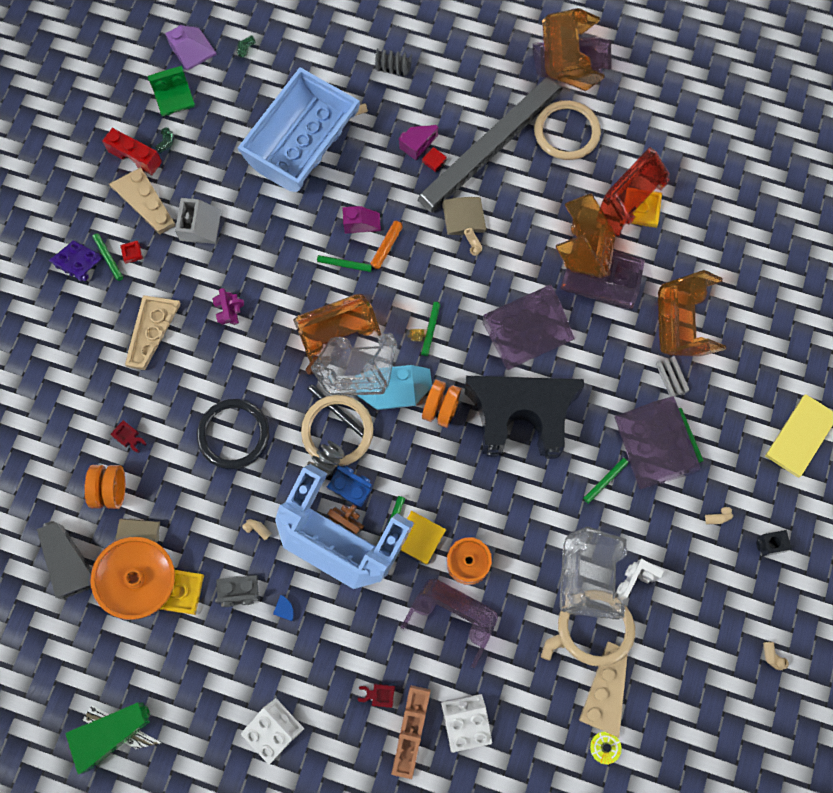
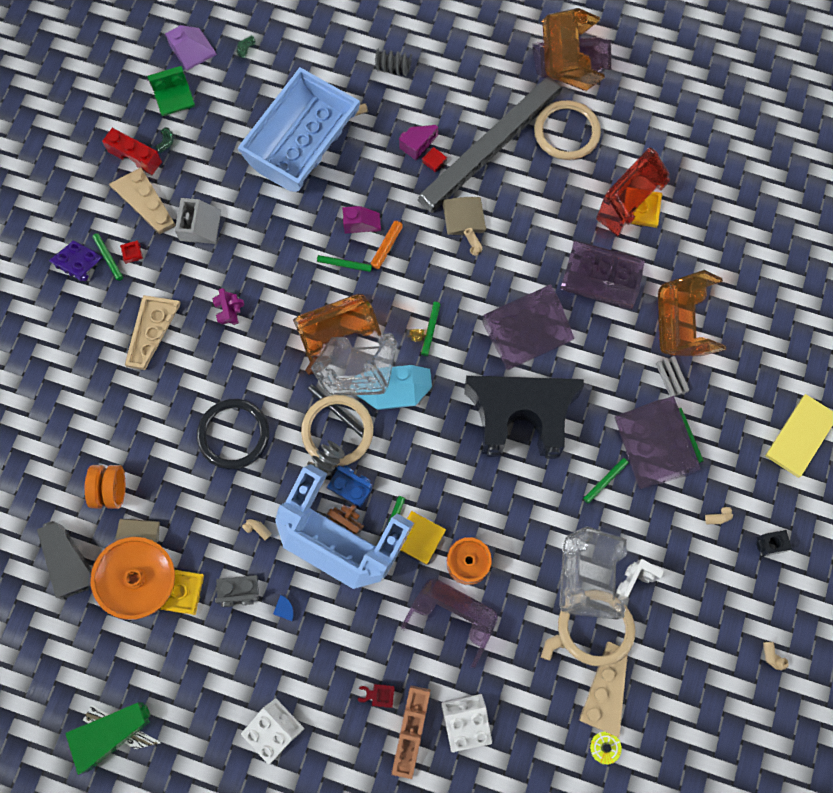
dark red plate [110,420,147,453] -> none
orange wheel [422,379,462,428] -> none
clear orange windscreen [556,193,615,278] -> none

